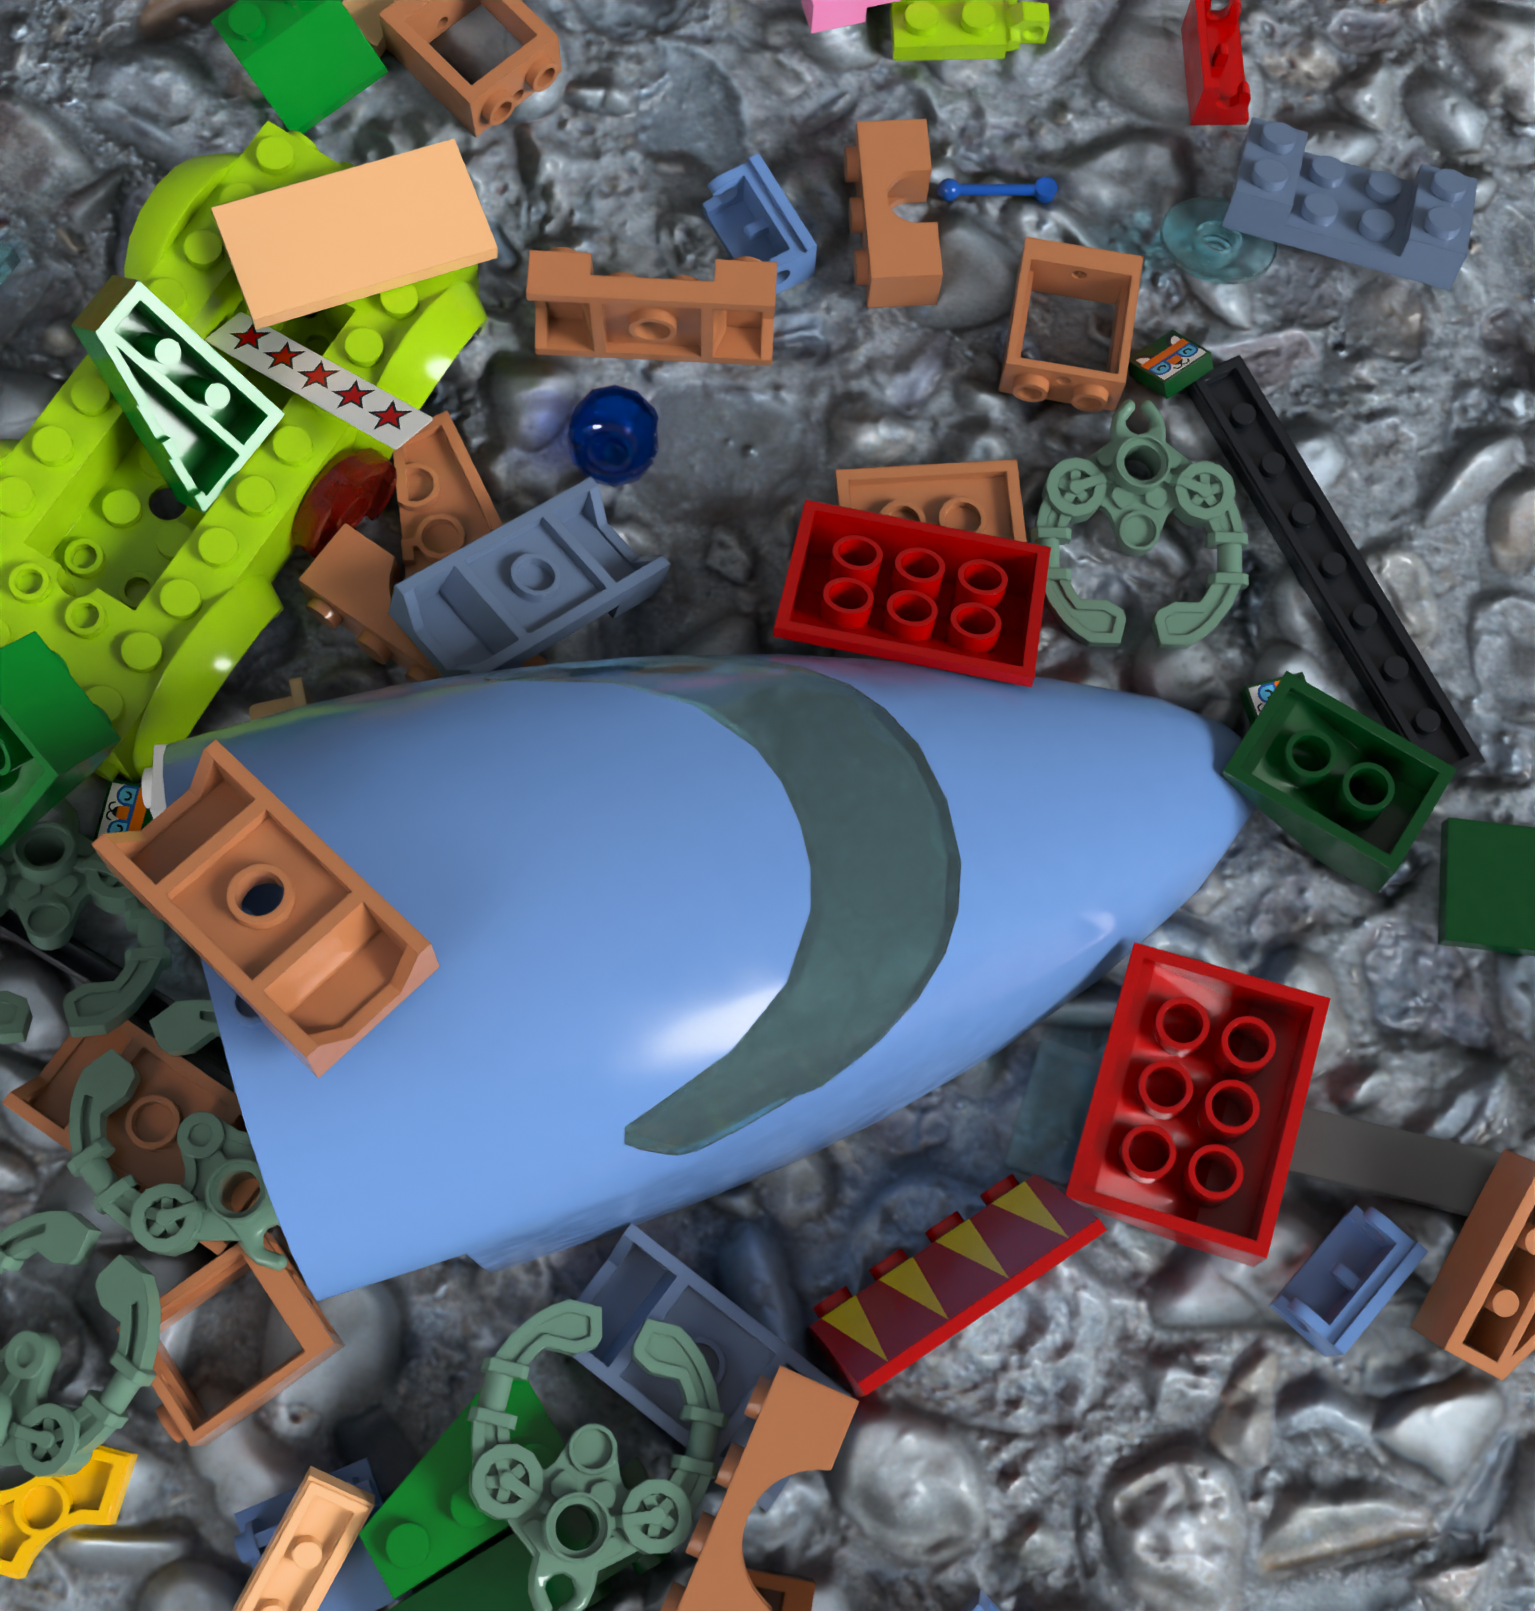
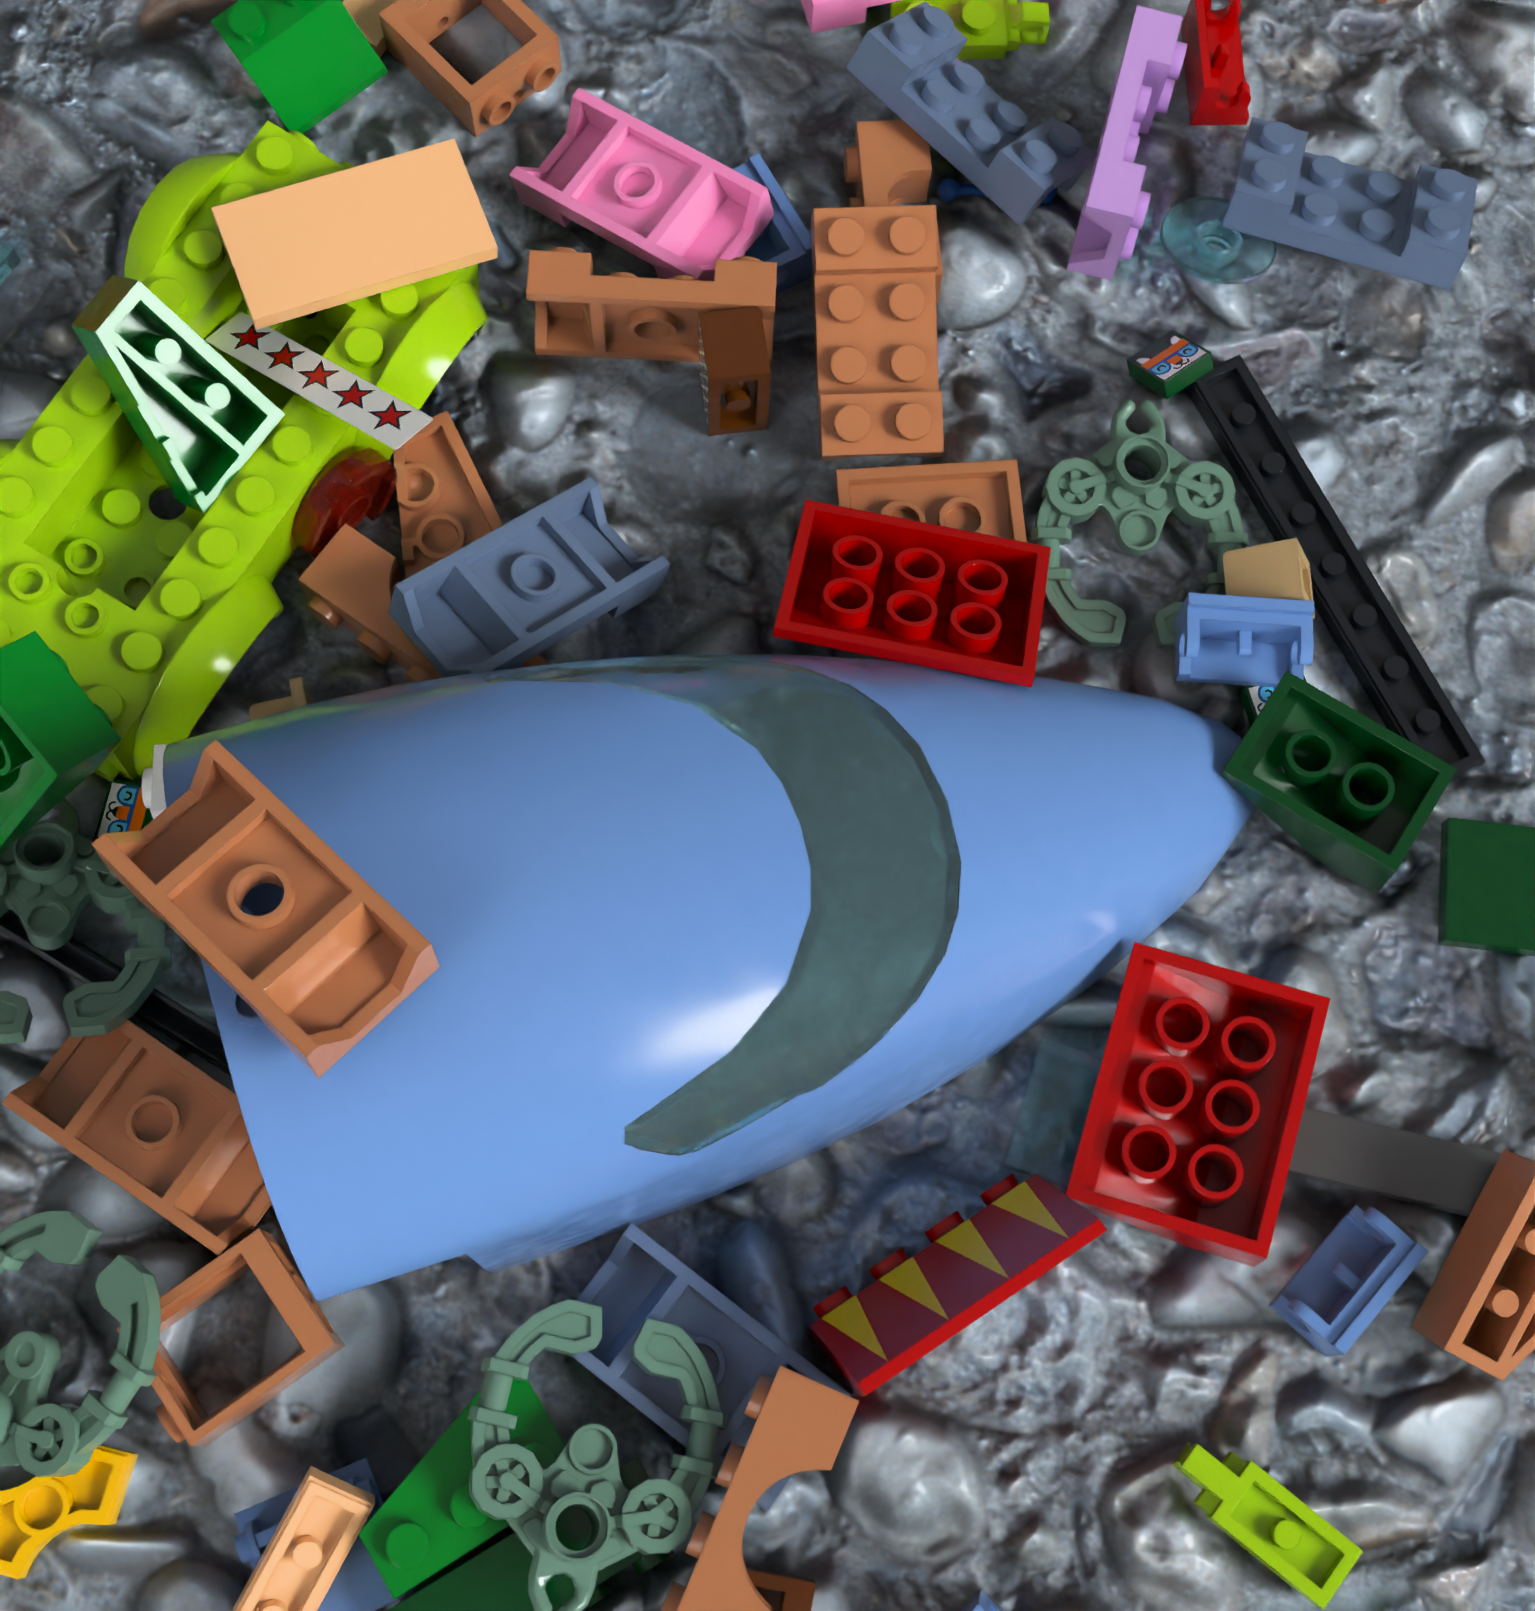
sand green piece [66,999,293,1271] -> none
clear blue hair [567,385,659,487] -> none
nougat window [998,237,1144,412] -> none
none -> bright pink piece [509,88,775,281]
none -> reddish brown panel [699,307,771,436]
none -> nougat piece [811,205,944,461]
none -> sand blue piece [846,1,1096,225]
none -> lavender piece [1066,5,1188,281]
none -> lime hinge [1172,1442,1363,1610]
none -> medium blue hinge [1175,592,1315,687]
none -> tan panel [1223,537,1315,619]

